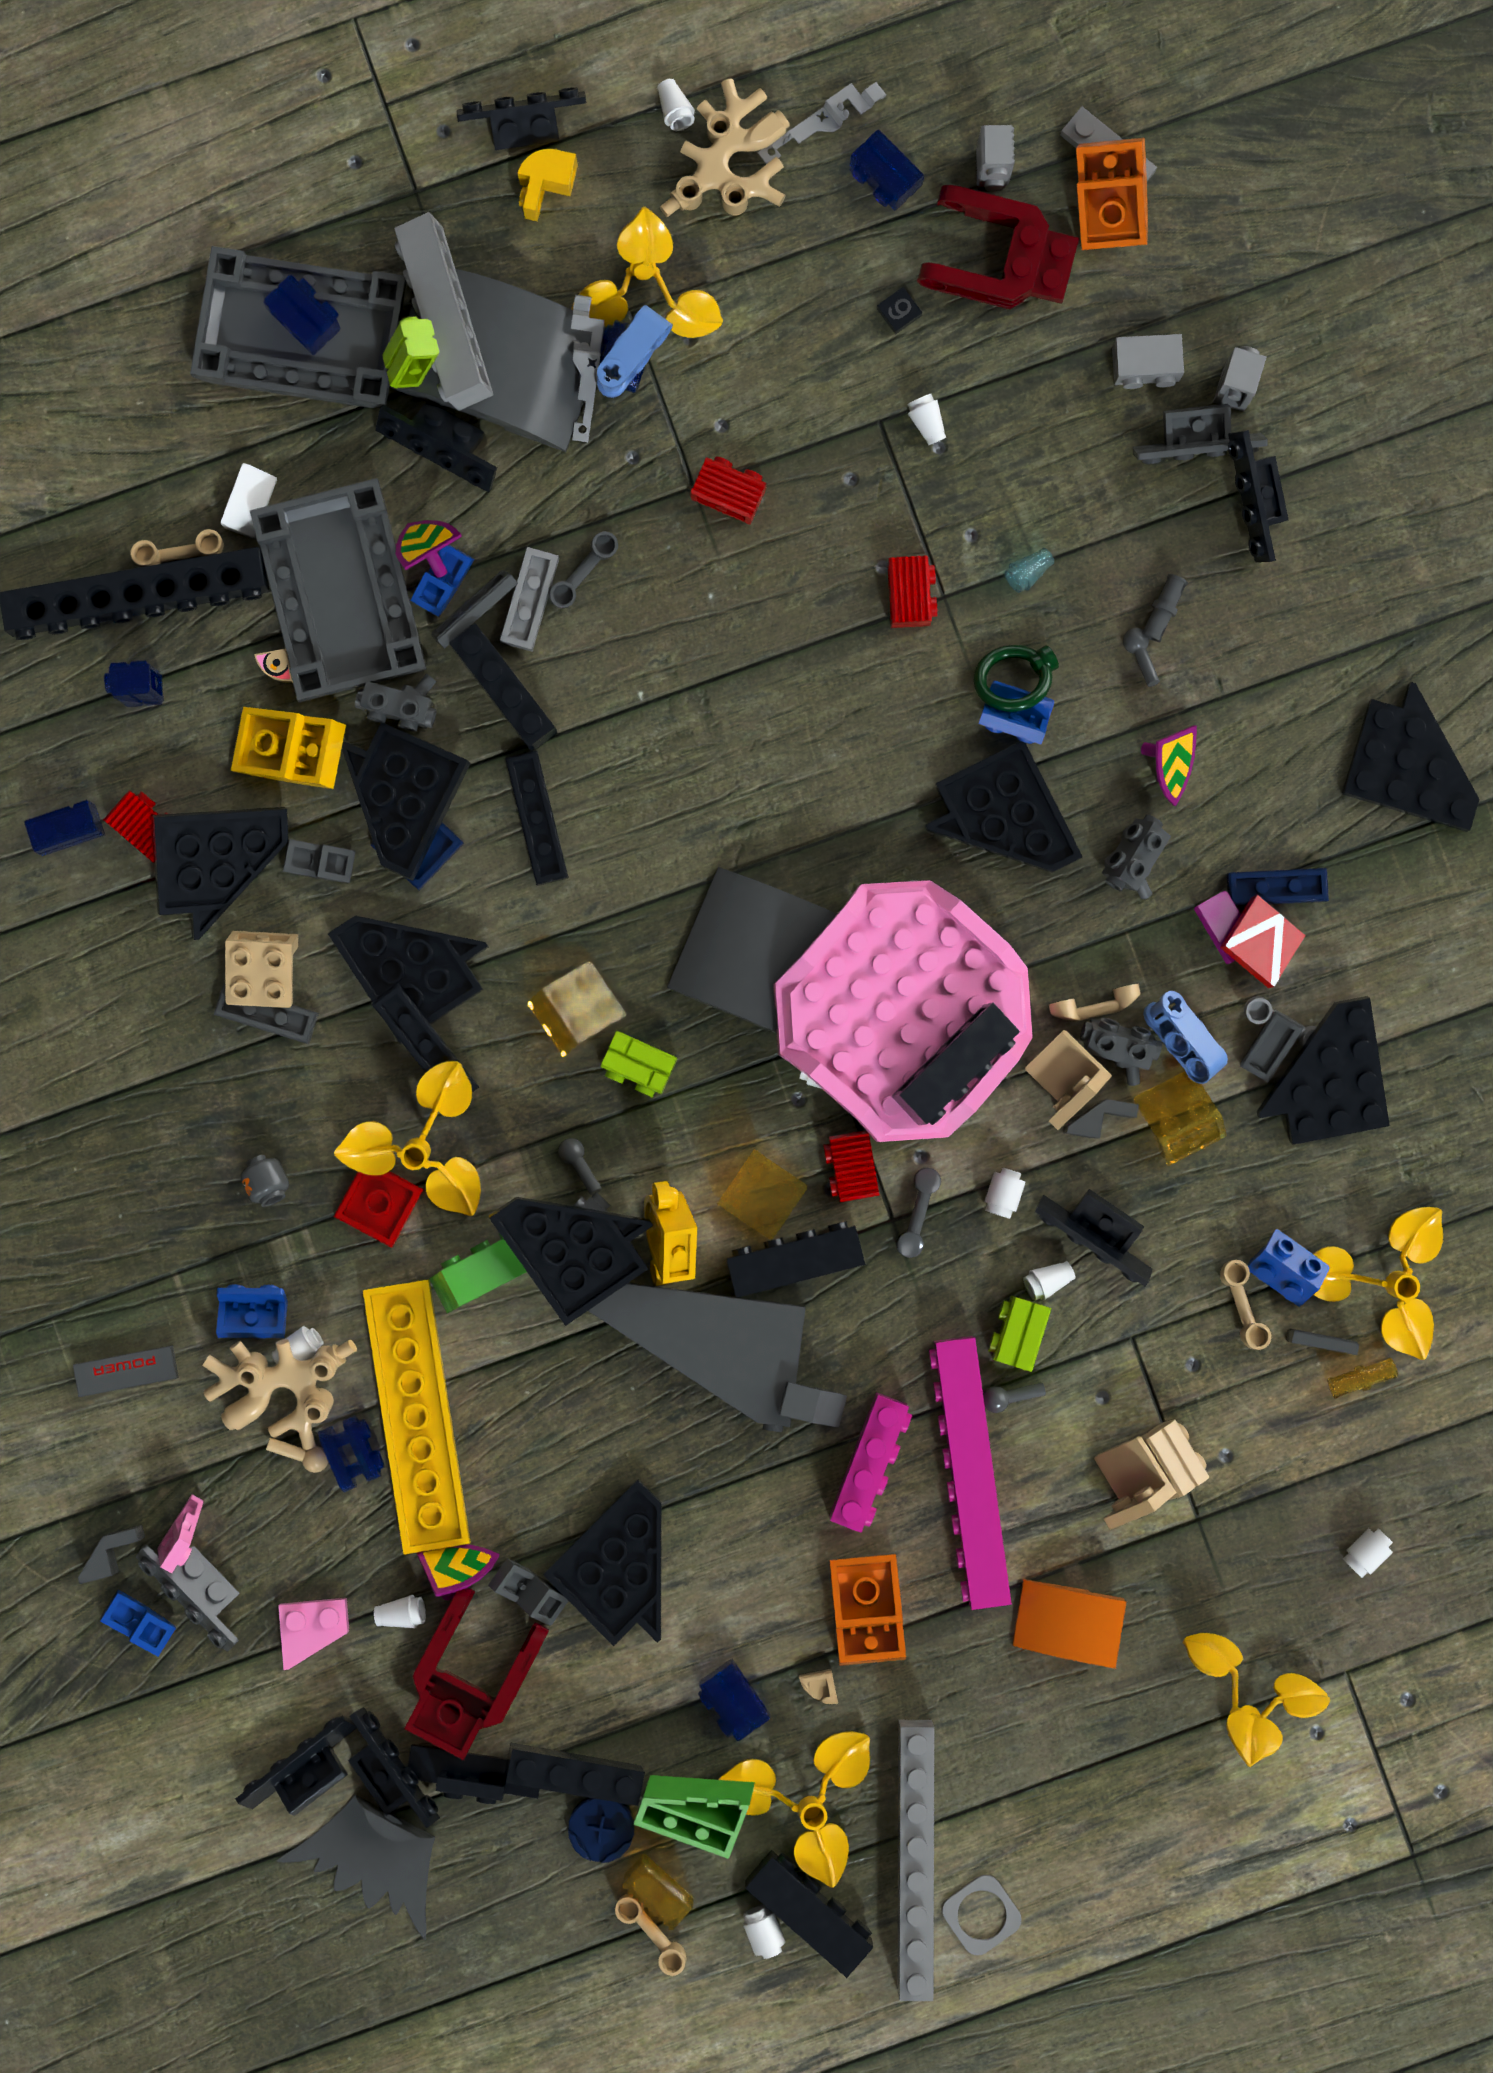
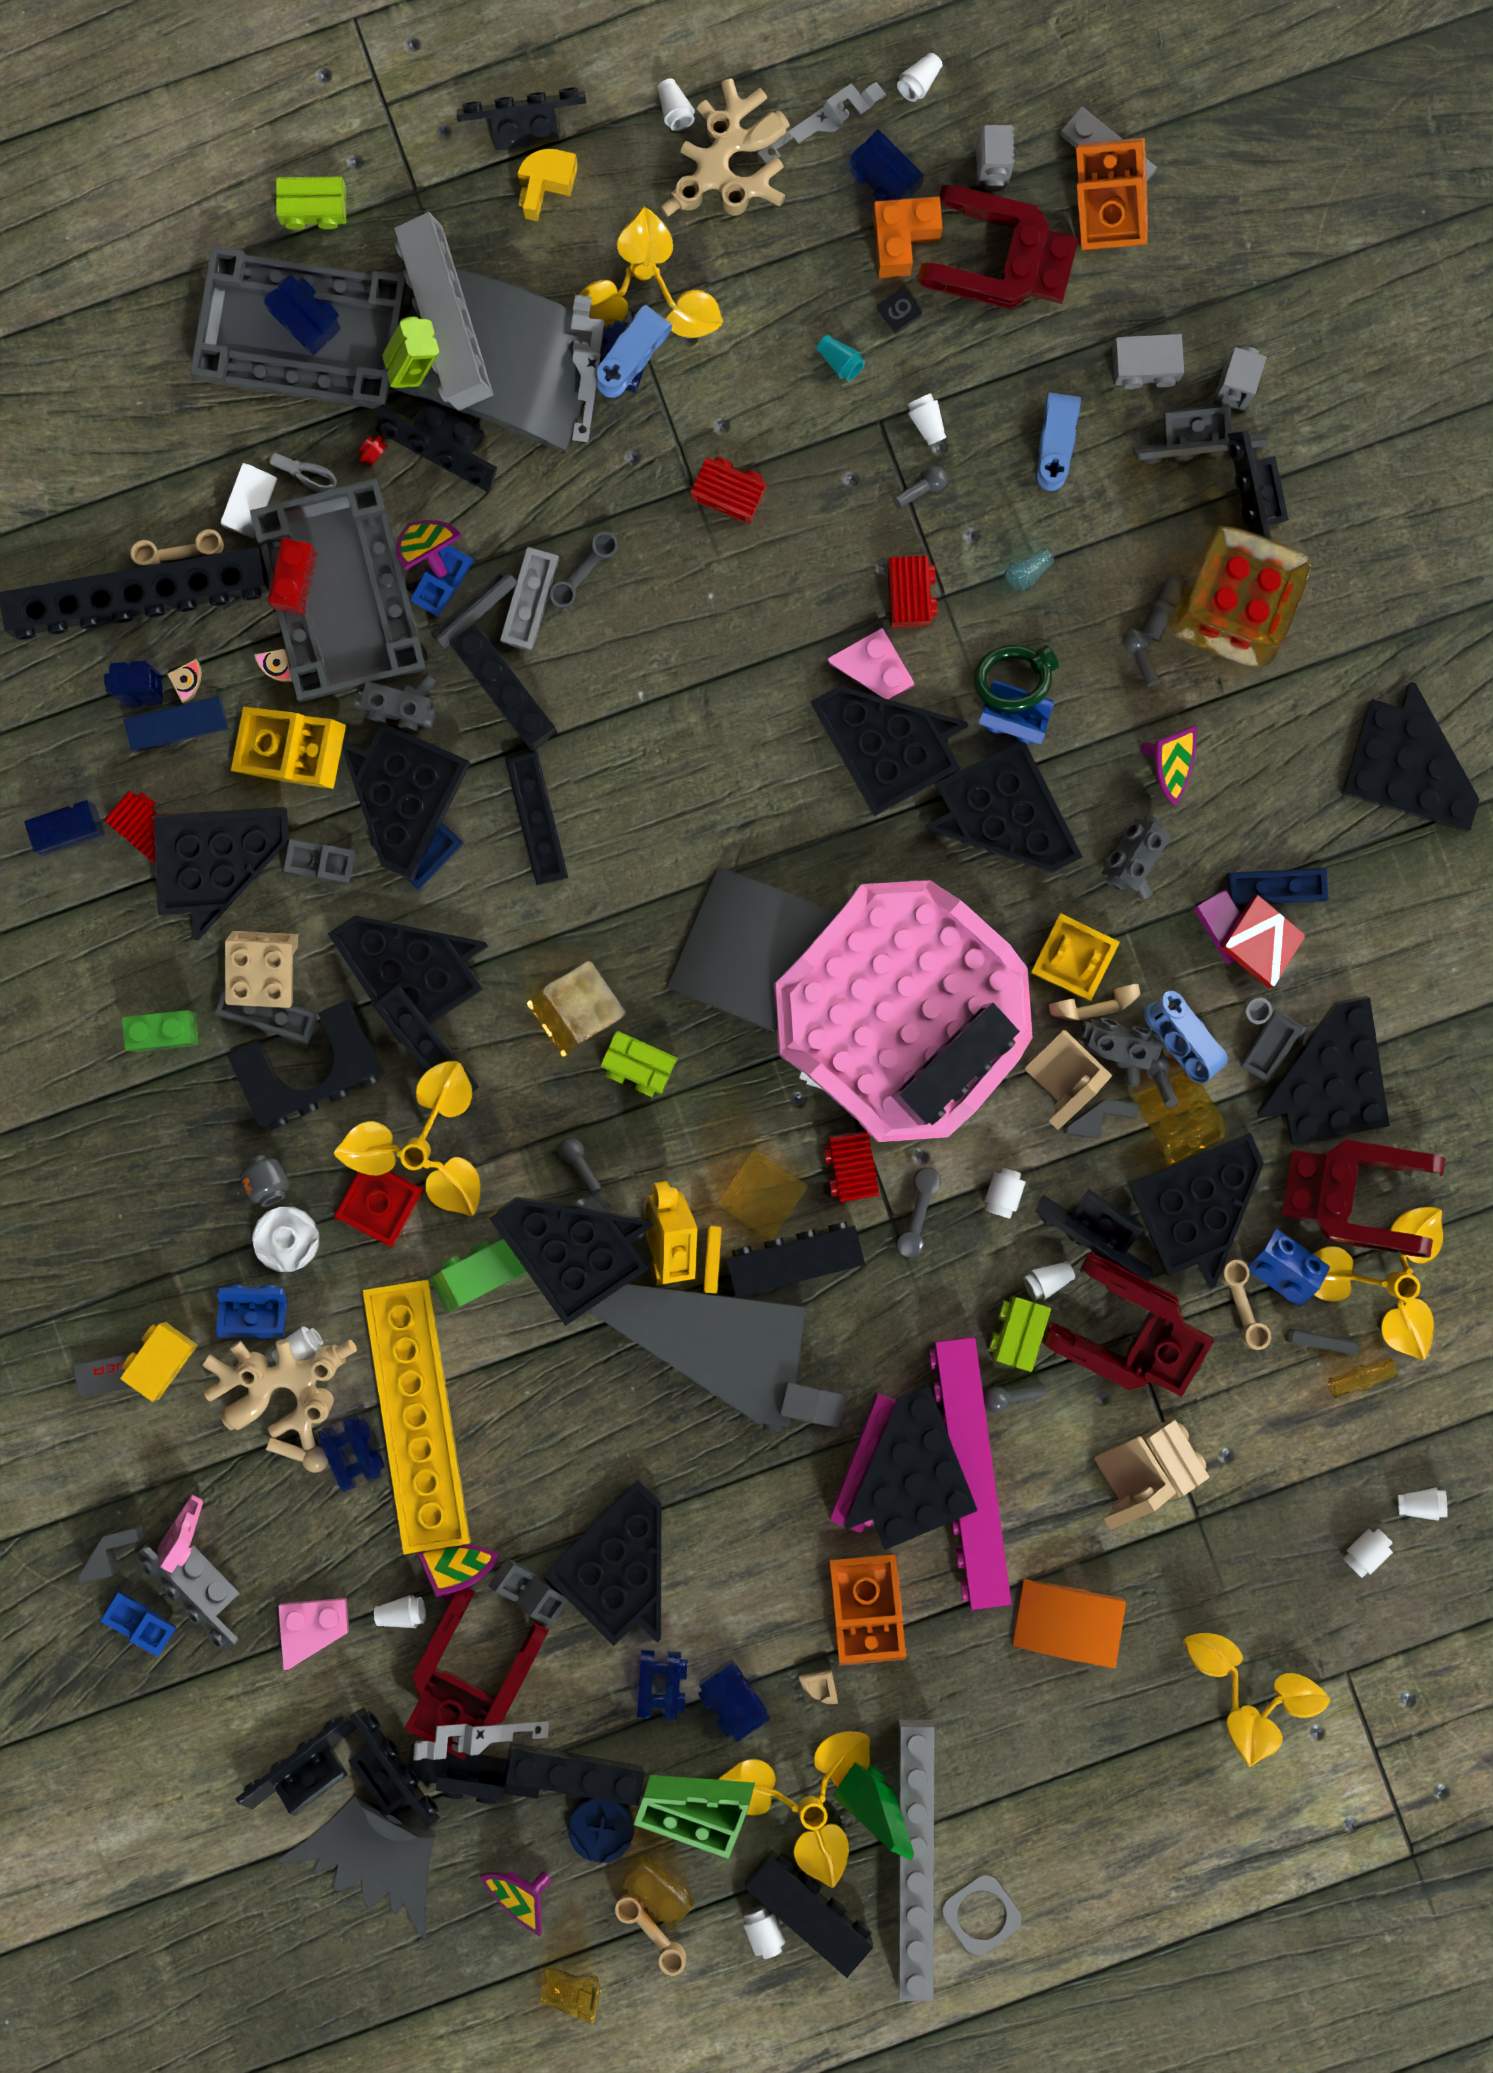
none -> yellow brick [120,1322,198,1402]
none -> bright green brick [122,1010,199,1052]
none -> dark blue tile [124,696,229,753]
none -> tan tile [168,659,202,704]
none -> black arch [227,999,385,1131]
none -> white tile [252,1207,319,1272]
none -> red brick [267,538,318,615]
none -> light grey piece [270,452,337,493]
none -> lime brick [276,177,346,230]
none -> red plate [358,435,388,466]
none -> light grey piece [413,1721,549,1760]
none -> shield [479,1872,552,1937]
none -> clear yellow slope [540,1967,601,2024]
none -> clear blue brick [637,1650,688,1720]
none -> yellow tile [704,1226,722,1294]
none -> black wing [810,686,969,817]
none -> teal cone [816,335,865,381]
none -> bright pink wing [827,628,915,700]
none -> green slope [832,1762,914,1860]
none -> black wing [843,1385,978,1550]
none -> orange brick [873,196,943,278]
none -> dark grey bar [893,466,948,509]
none -> white cone [897,53,943,102]
none -> yellow plate [1030,913,1120,1002]
none -> medium blue piece [1036,392,1081,491]
none -> dark red plate [1042,1254,1214,1397]
none -> black wing [1128,1133,1264,1289]
none -> dark grey bar [1143,1054,1178,1108]
none -> clear yellow piece [1172,526,1312,667]
none -> dark red plate [1282,1139,1446,1258]
none -> white cone [1398,1487,1447,1521]

